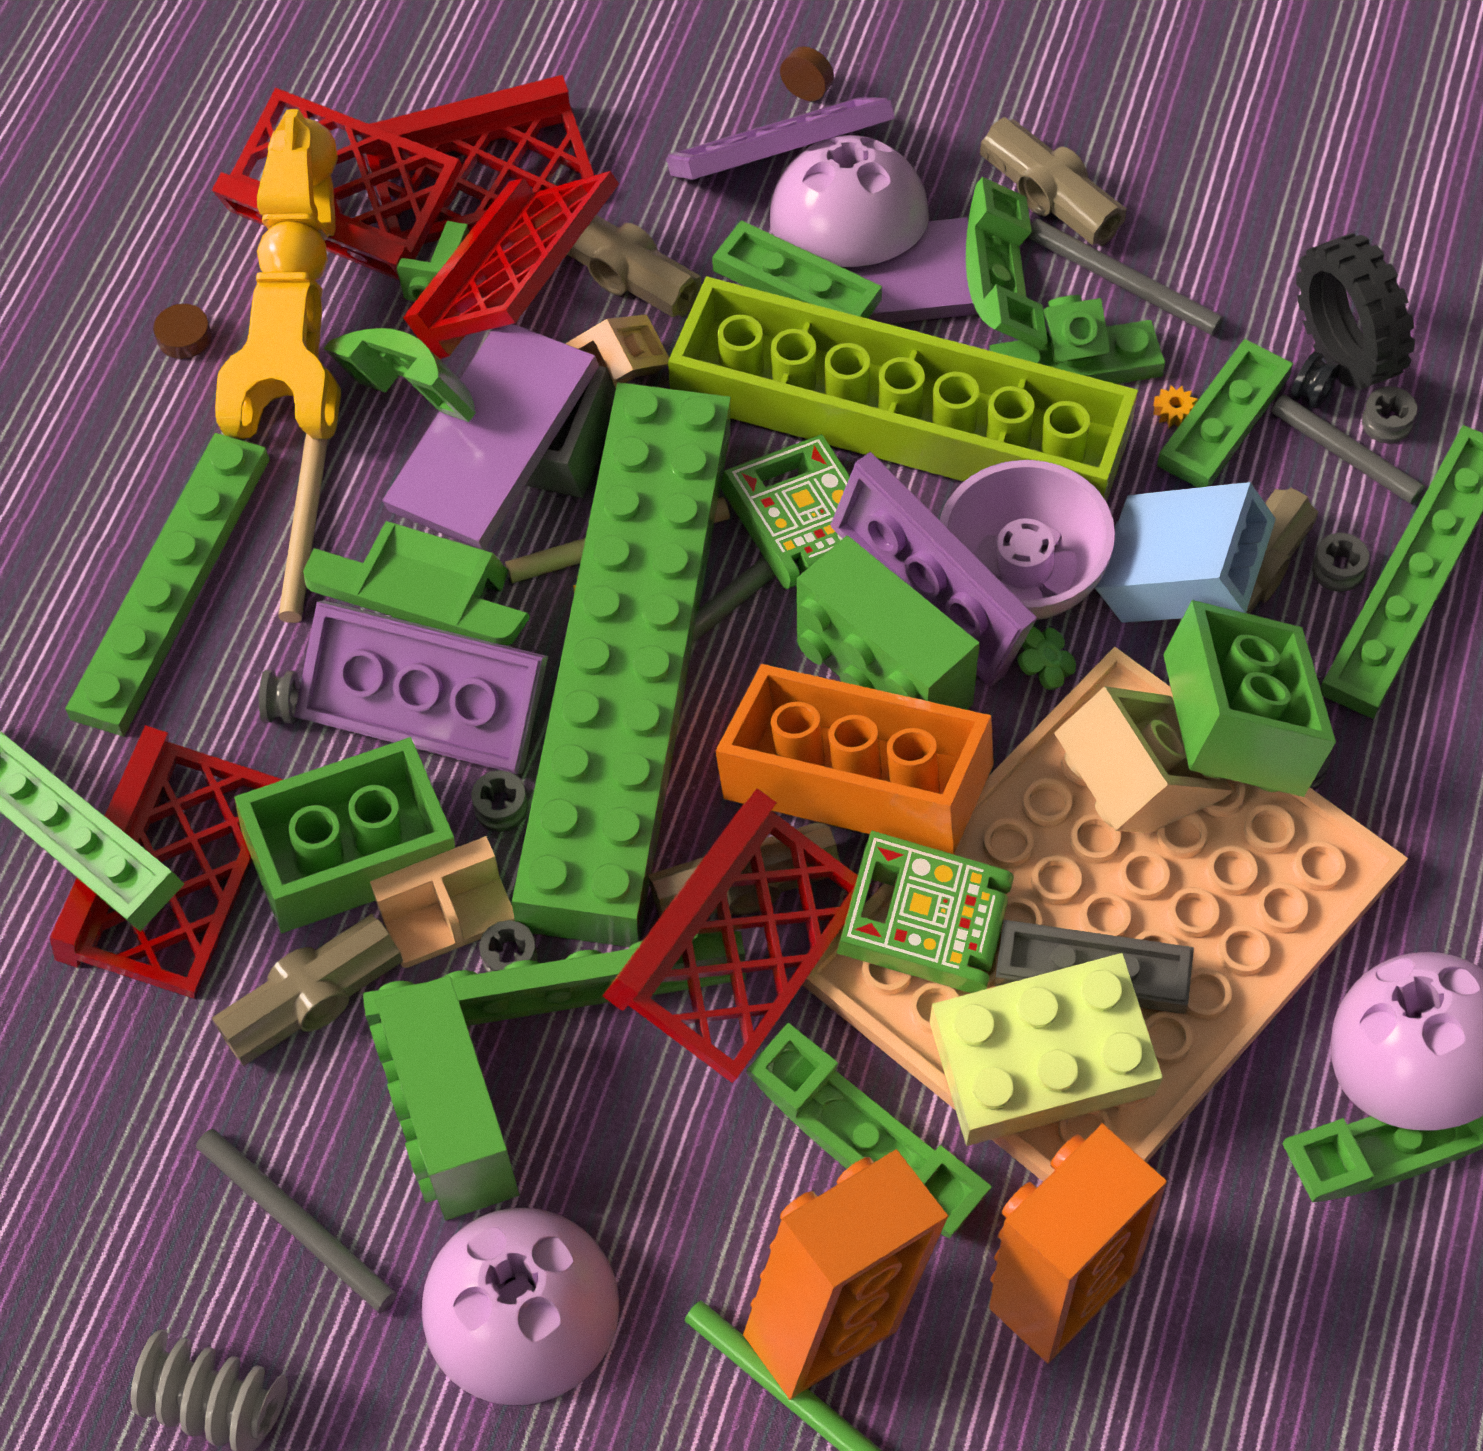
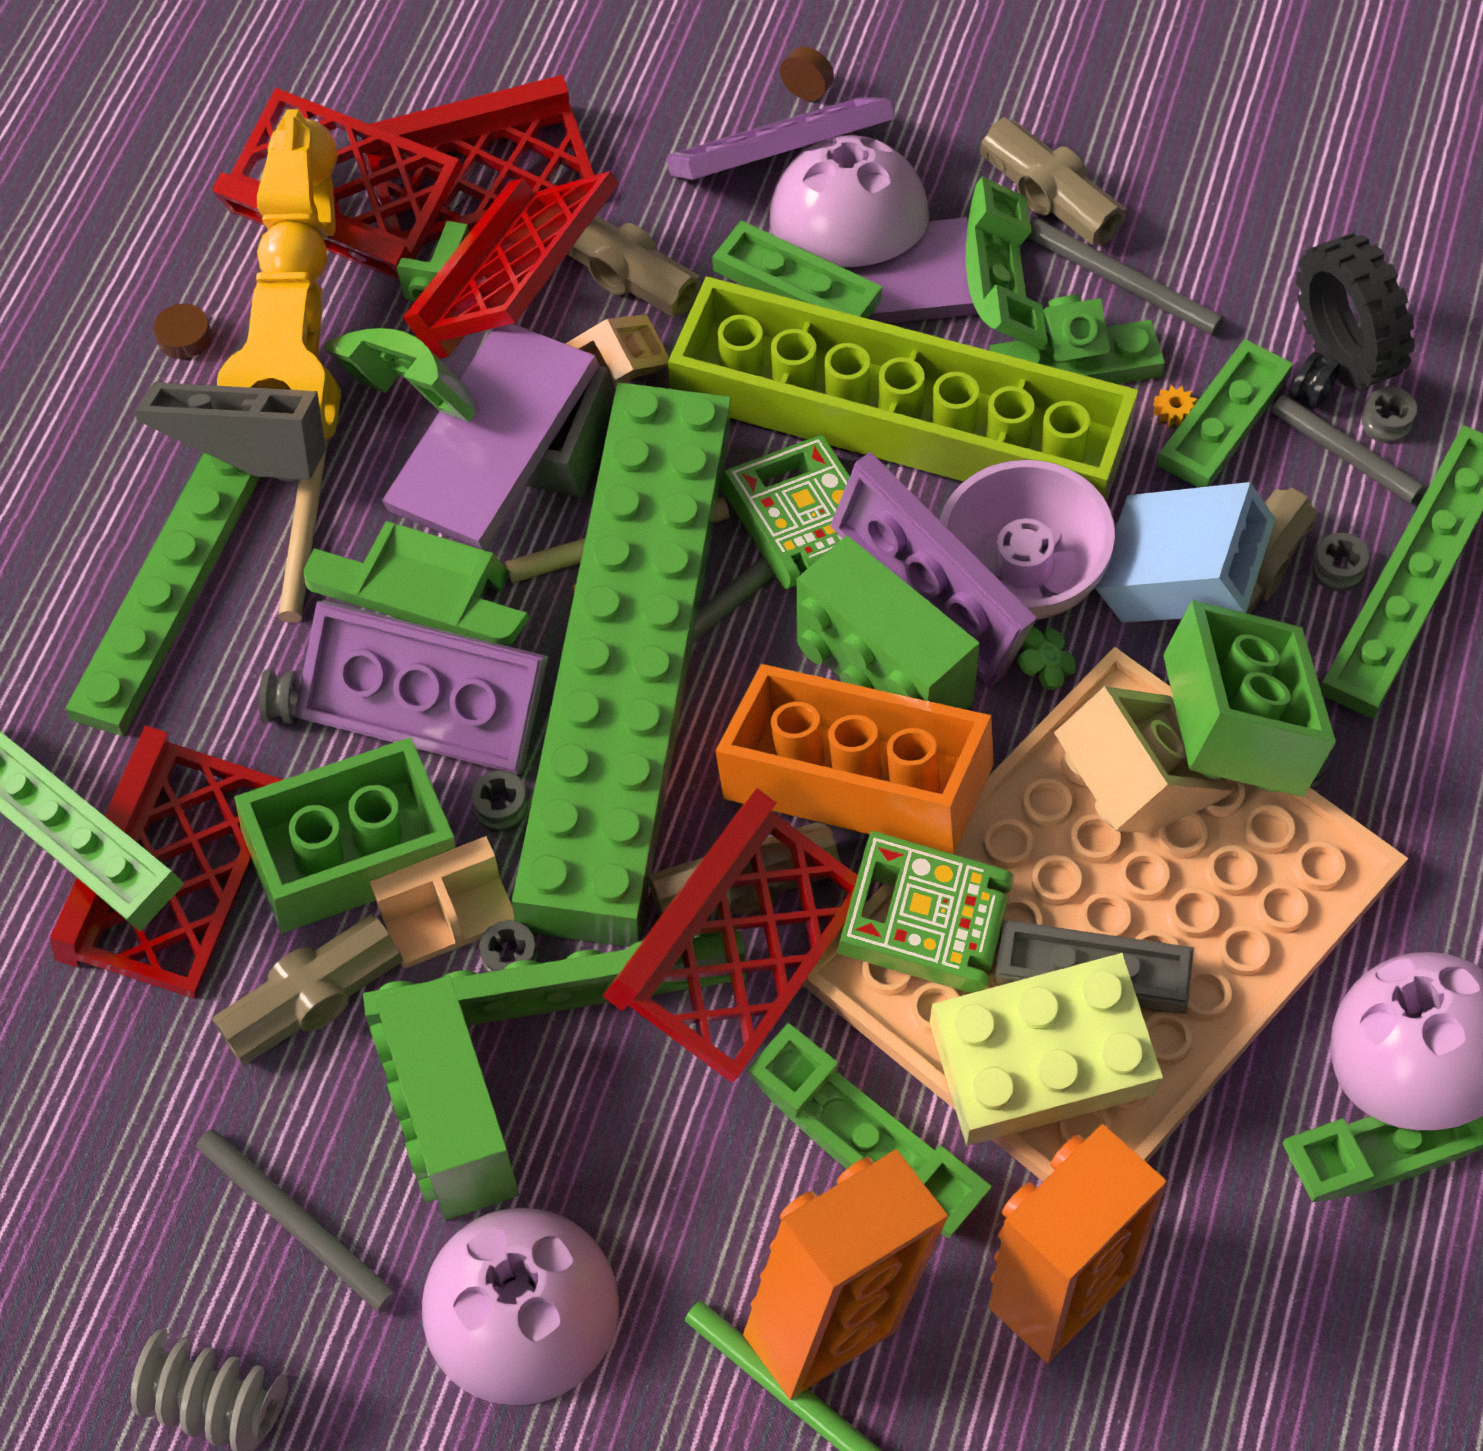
none -> dark grey slope [135,382,326,482]

